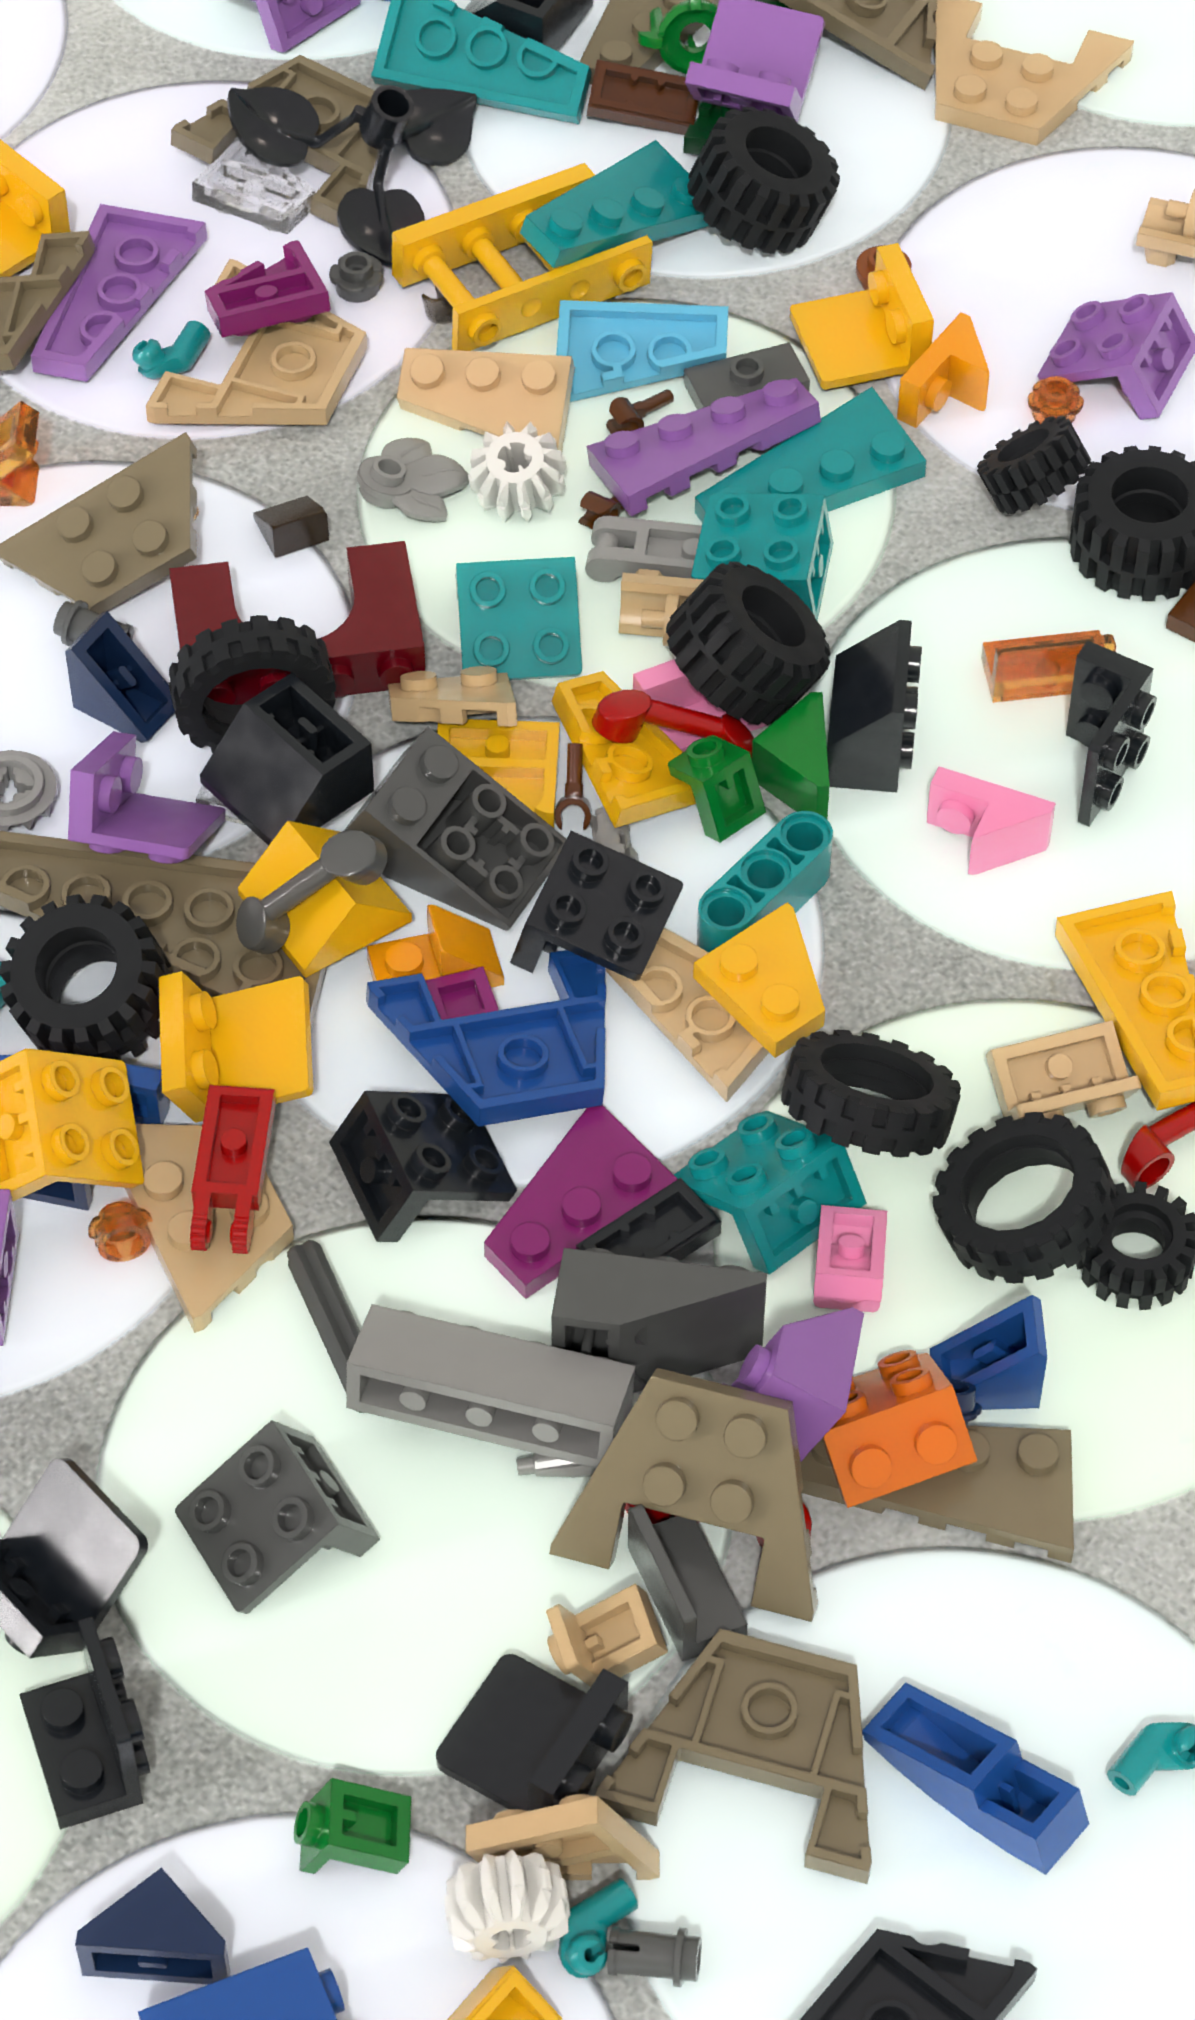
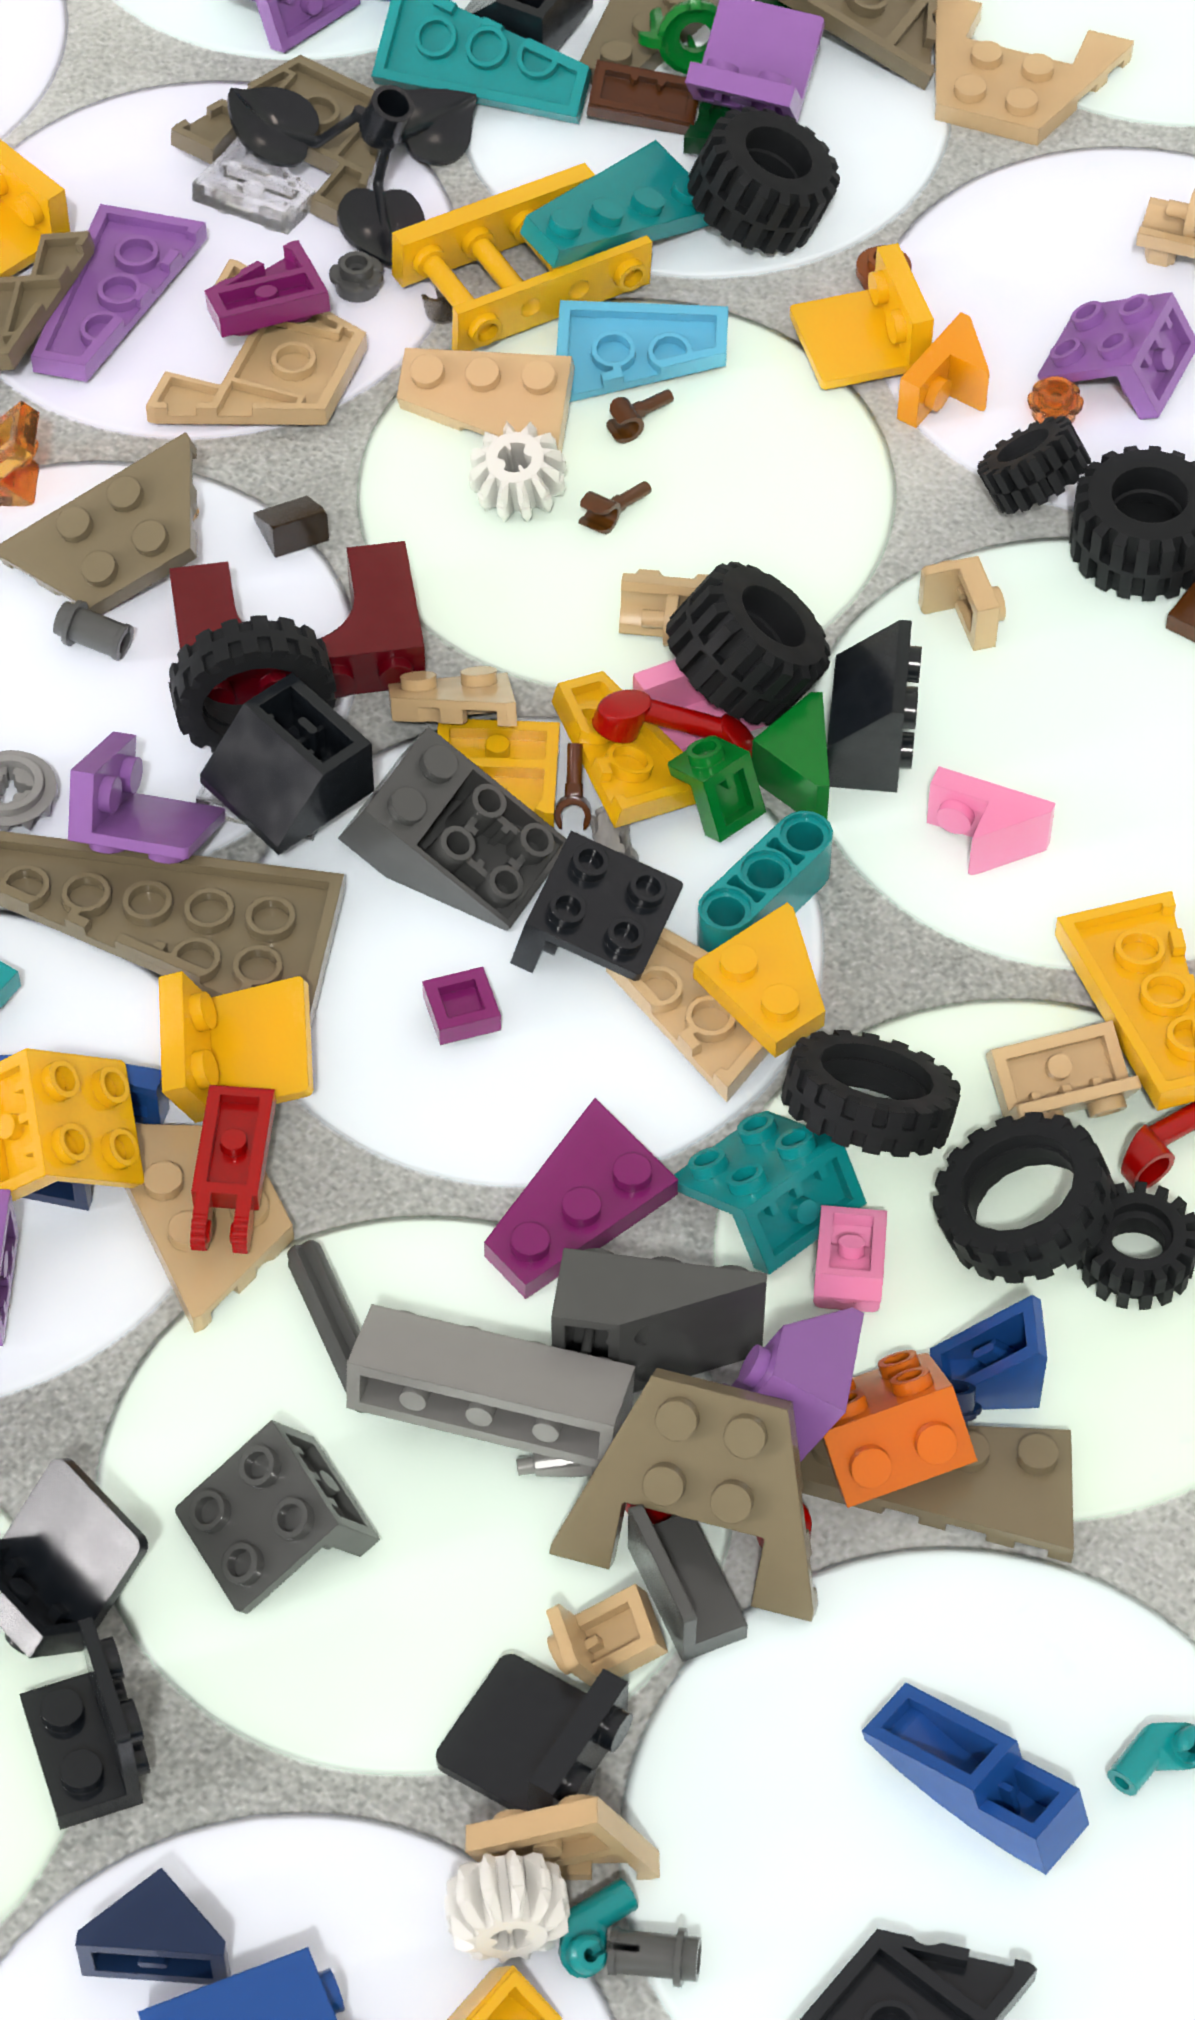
black tyre [0,894,171,1060] -> none
dark blue slope [65,611,175,743] -> none
clear orange plate [88,1201,153,1262] -> none
teal arm [132,321,211,380] -> none
dark grey bar [236,830,387,954] -> none
yellow slope [238,821,412,978] -> none
green bracket [293,1778,412,1874] -> none
black bracket [329,1090,517,1242] -> none
light grey plate [357,437,469,522] -> none
blue wing [366,950,606,1127] -> none
light orange slope [367,904,504,988] -> none
teal bracket [455,557,582,680] -> none
black plate [576,1178,722,1261] -> none
light grey plate [585,516,702,582] -> none
medium lavender wing [586,378,821,517] -> none
dark tan wing [595,1628,872,1885] -> none
dark grey plate [683,342,810,410] -> none
teal bracket [691,493,834,622] -> none
teal wing [694,387,927,524] -> none
clear orange panel [981,630,1116,703] -> none
black bracket [1066,640,1157,827] -> none
none -> tan bracket [918,556,1006,651]

